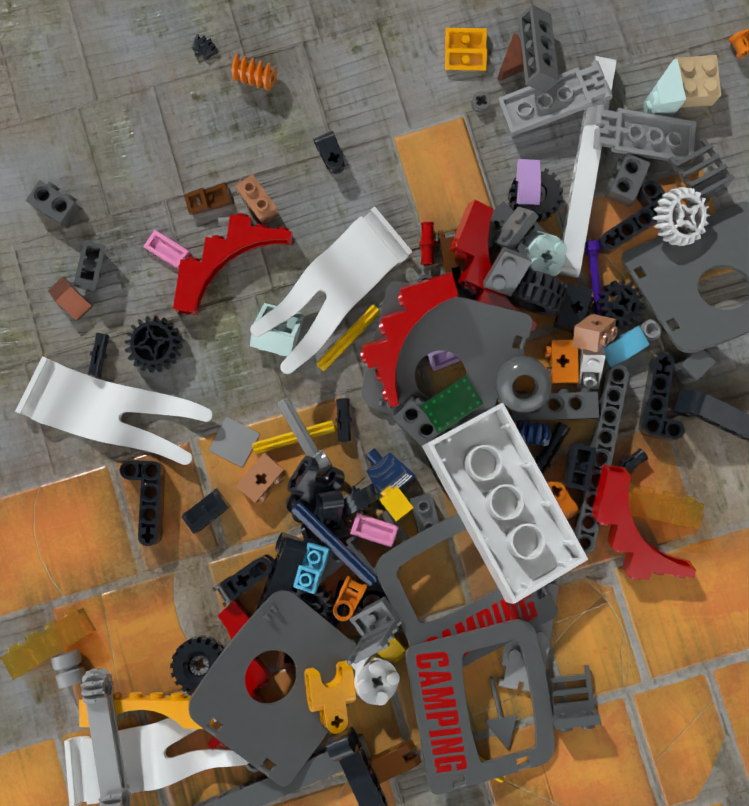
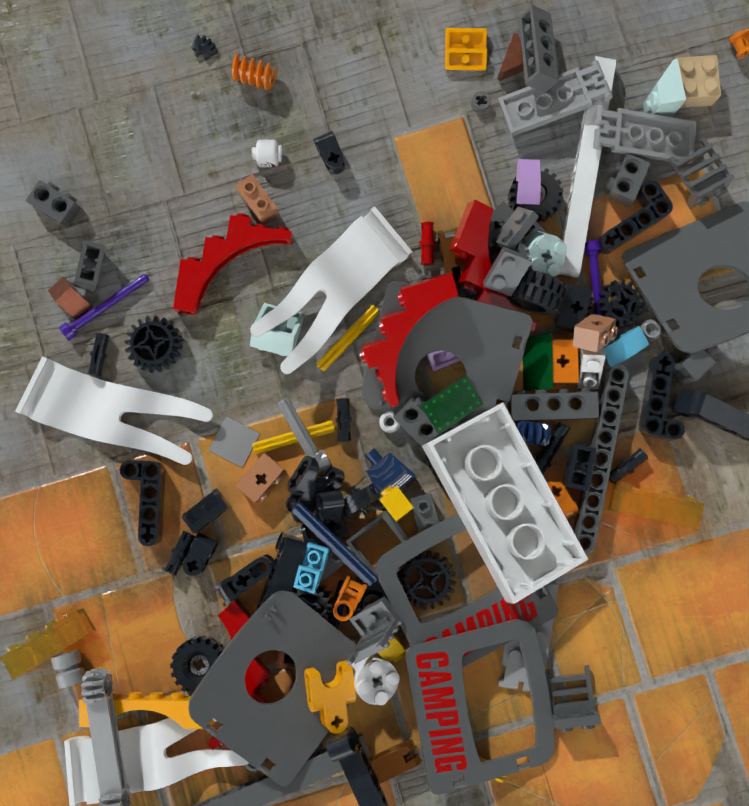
bright pink tile [143,230,191,270] -> none
reddish brown slope [184,182,233,215] -> none
bright pink tile [350,512,399,548] -> none
dark grey piece [485,676,517,750] -> none
dark grey piece [495,356,552,413] -> none
red arch [592,464,696,580] -> none
white gear [653,187,710,246] -> none
none -> dark purple piece [59,274,149,341]
none -> black pin [164,530,195,576]
none -> black piece [183,532,218,576]
none -> white head [252,139,282,168]
none -> white plate [379,411,400,433]
none -> black gear [398,550,456,610]
none -> dark green sticker [523,333,553,391]

